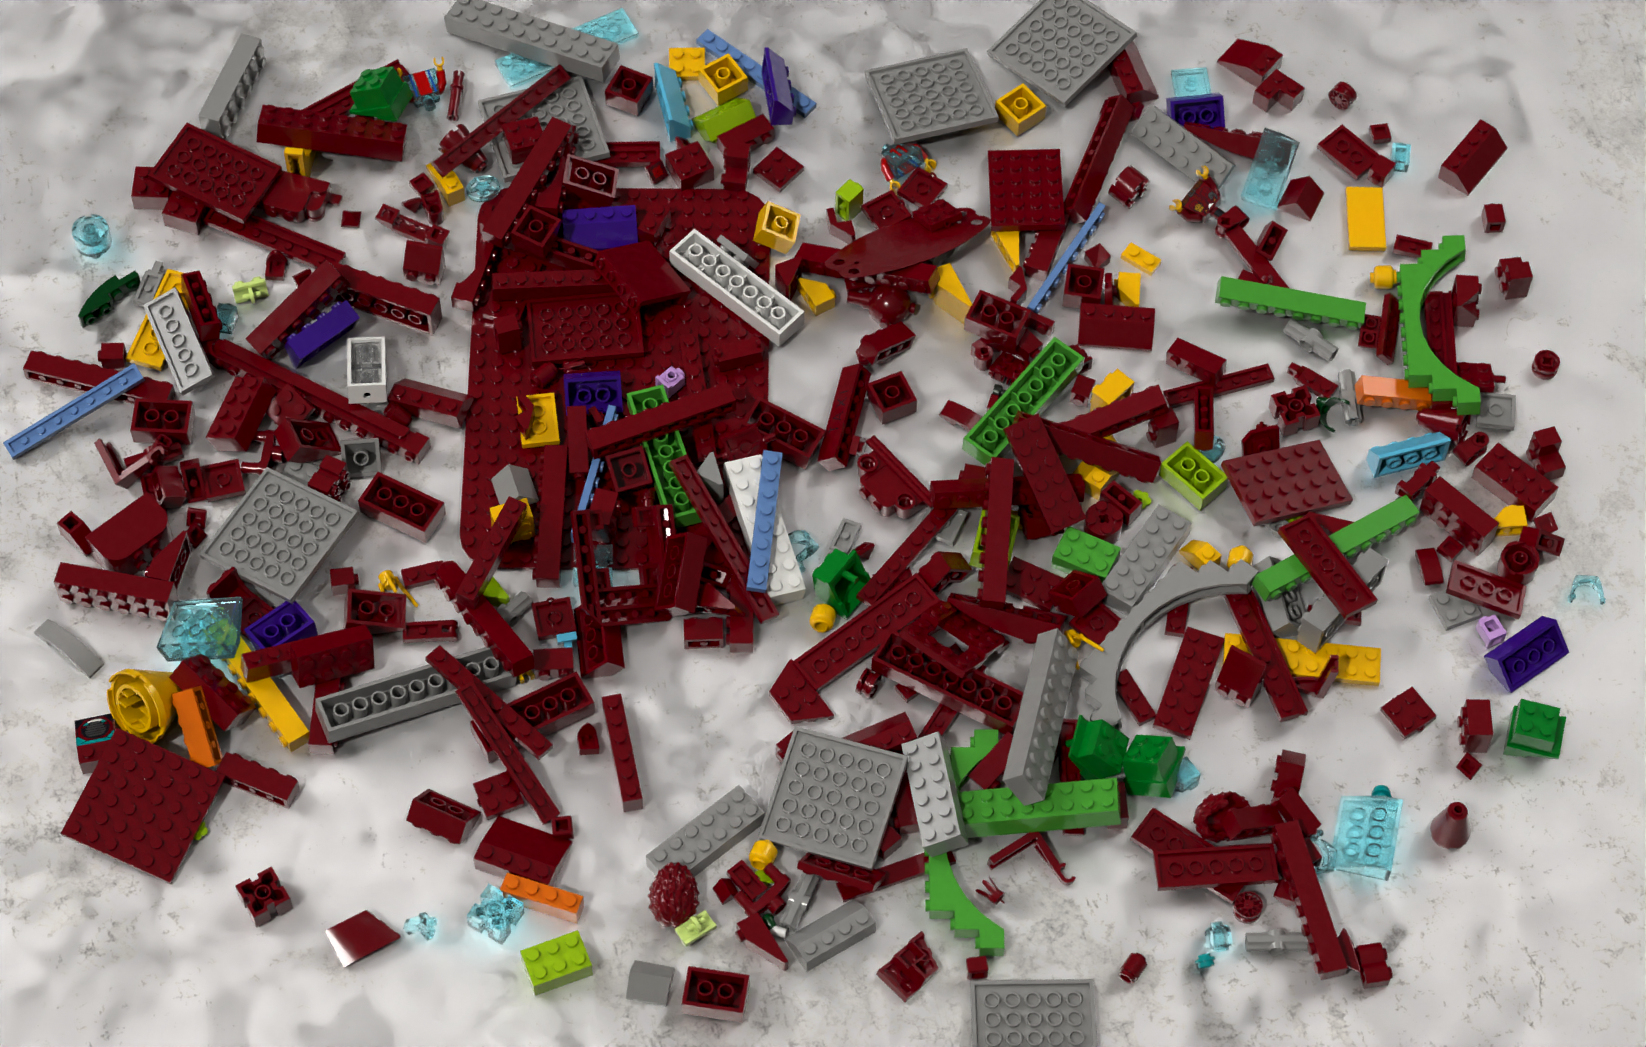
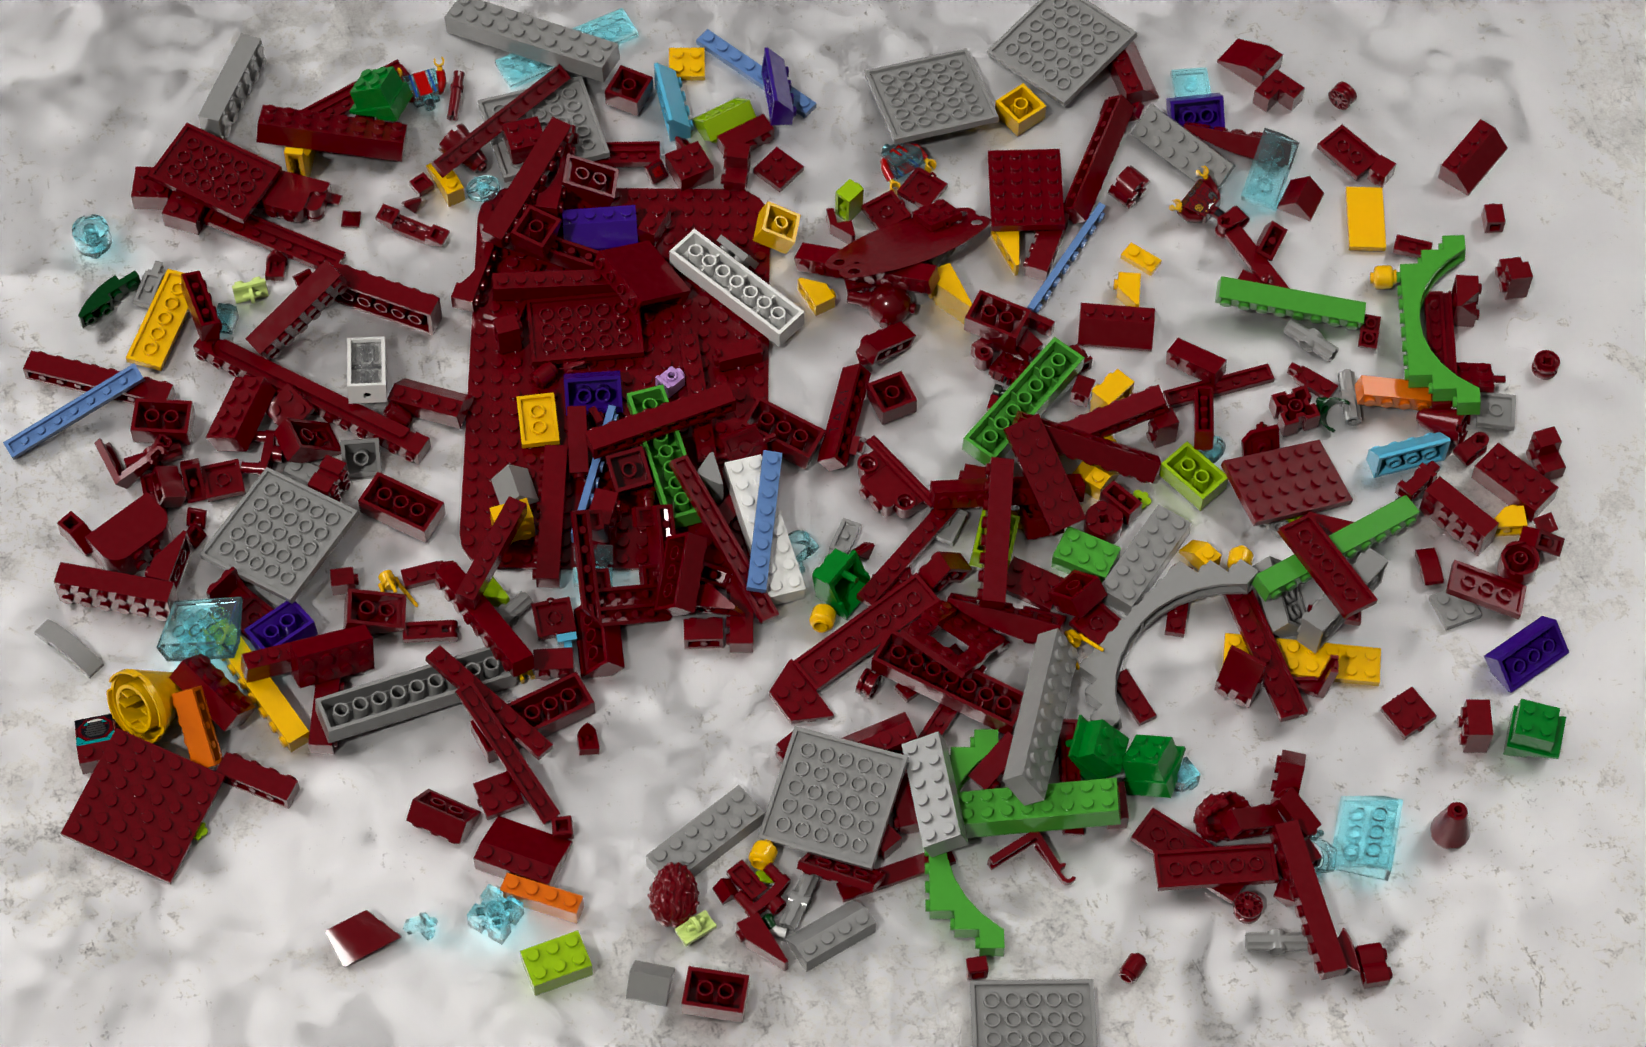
dark red brick [98,343,127,369] -> none
light grey plate [143,287,215,395] -> none
dark red brick [235,866,293,927] -> none
dark purple slope [284,300,360,369] -> none
dark red slope [403,240,446,285] -> none
dark red piece [419,190,444,225] -> none
dark red slope [515,392,535,440] -> none
dark red brick [602,693,643,812] -> none
yellow brick [698,53,748,106] -> none
dark red slope [775,256,803,301] -> none
dark red slope [876,931,939,1002] -> none
dark red slope [939,400,982,432] -> none
dark red piece [975,876,1005,905] -> none
dark red slope [1008,266,1027,306] -> none
dark red brick [1062,264,1105,309] -> none
dark red slope [1084,243,1111,268] -> none
dark red plate [1104,273,1117,305] -> none
dark red plate [1152,626,1225,740] -> none
teal plate [1195,953,1215,969] -> none
clear light blue head [1204,921,1233,952] -> none
dark red plate [1369,123,1392,144] -> none
teal plate [1371,785,1392,803] -> none
dark red plate [1376,293,1400,365] -> none
clear light blue brick [1390,142,1411,173] -> none
dark red plate [1436,535,1464,563] -> none
dark red slope [1456,752,1482,780] -> none
lavender brick [1476,614,1507,649] -> none
clear light blue helmet [1567,575,1605,605] -> none

